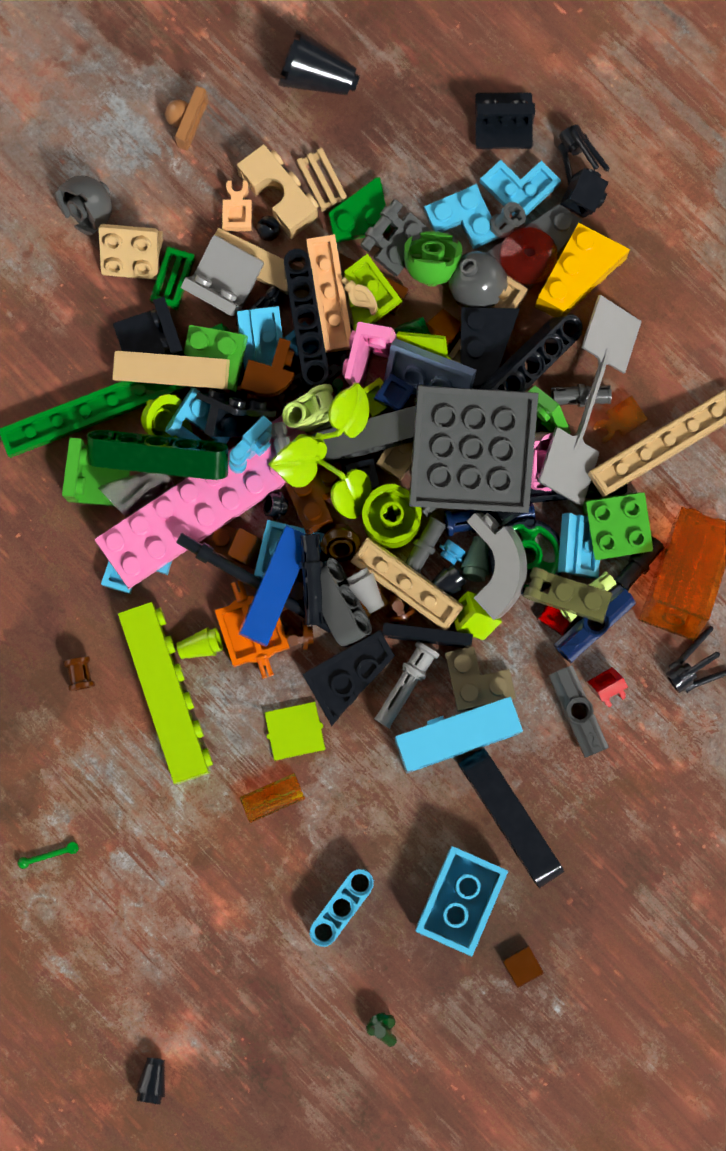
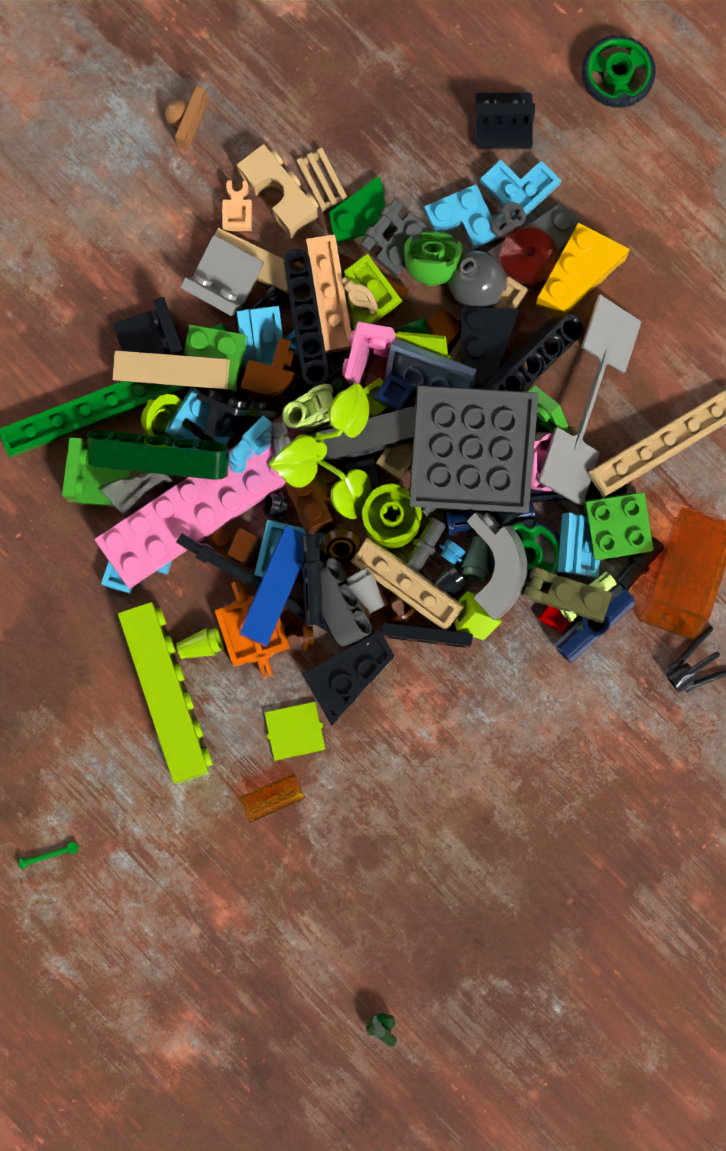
dark grey cylinder [55,175,112,235] -> none
reddish brown bush [64,656,95,691] -> none
tan bracket [99,224,163,280] -> none
black cone [135,1057,165,1105] -> none
green tile [150,246,195,310] -> none
black hinge [257,216,280,241] -> none
black cone [278,30,360,95] -> none
medium azure beam [310,869,374,947] -> none
light grey pin [374,641,440,729] -> none
medium azure brick [394,696,523,774] -> none
medium azure brick [415,846,508,957] -> none
dark tan plate [445,647,516,712] -> none
black beam [458,747,565,888] -> none
reddish brown tile [502,946,544,988] -> none
dark grey piece [548,665,609,758] -> none
dark grey pin [551,384,612,407] -> none
black plant [558,124,610,186] -> none
black brick [560,168,609,218] -> none
red tile [587,667,628,708] -> none
clear orange plate [592,395,648,444] -> none
none -> green wheel [581,35,656,108]

